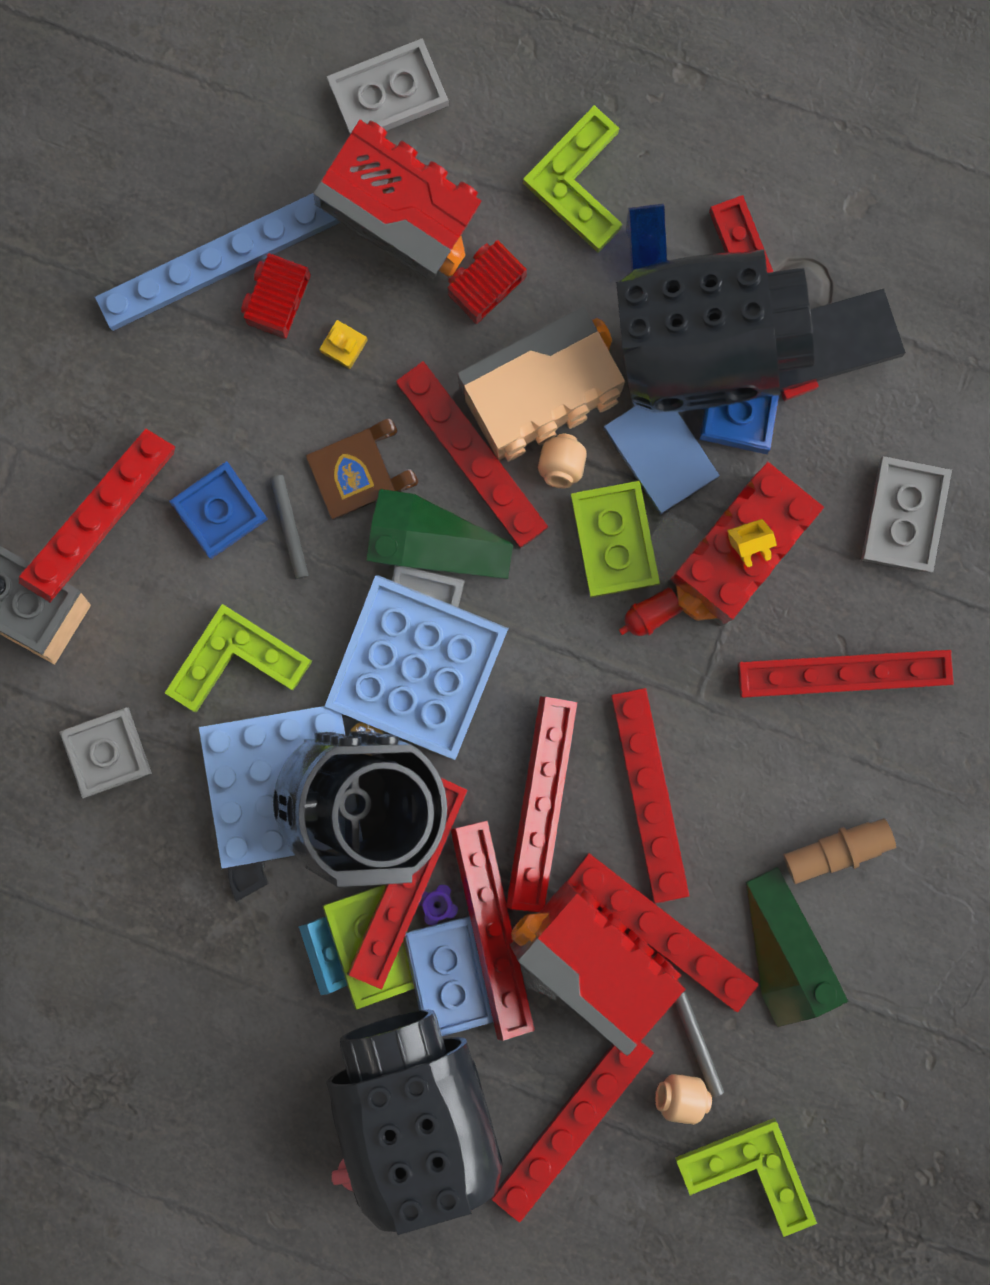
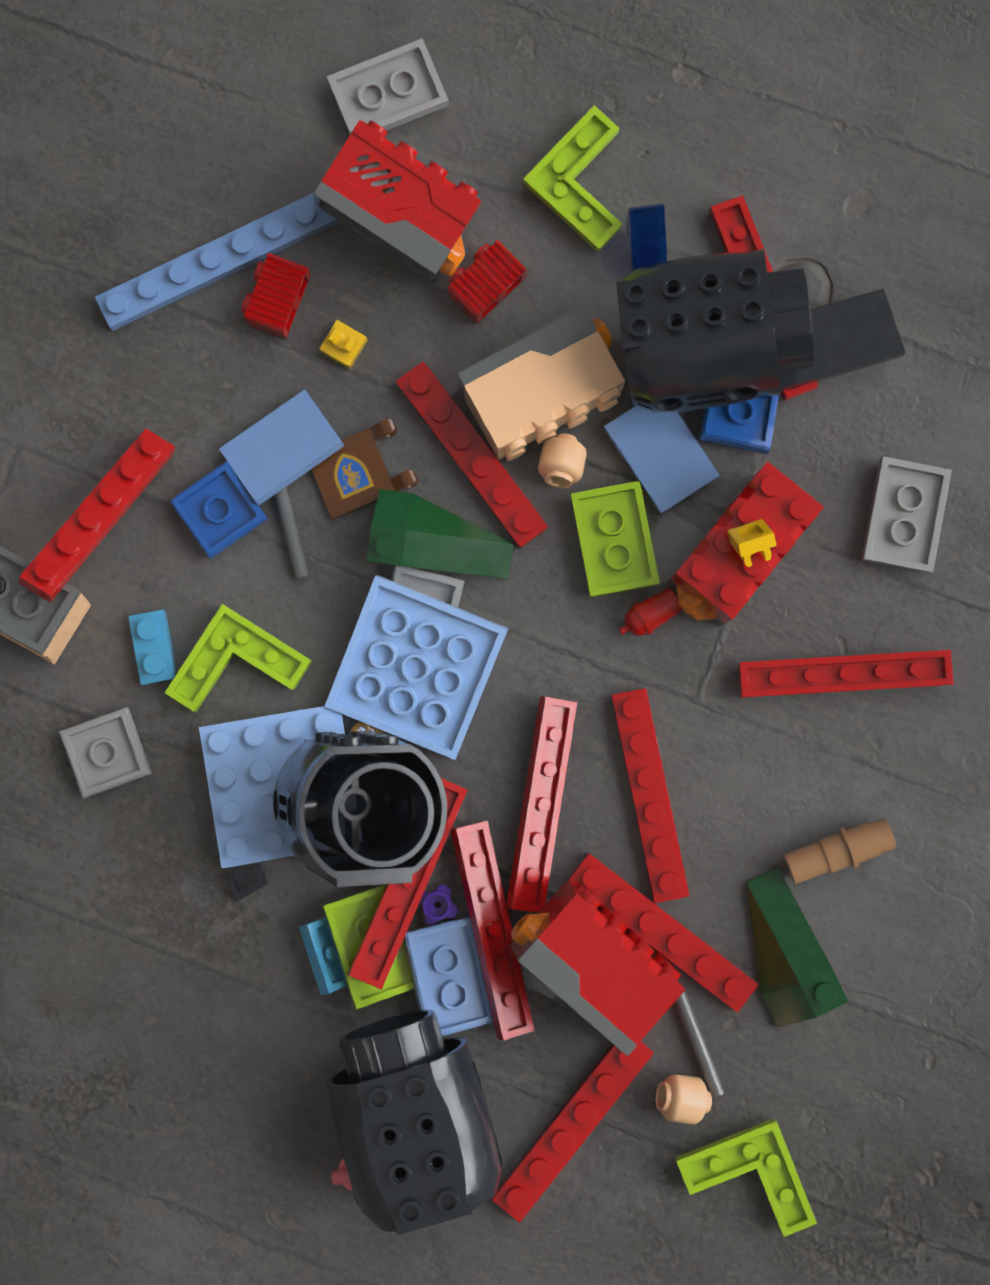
none -> dark azure plate [128,609,177,685]
none -> medium blue tile [219,389,345,506]

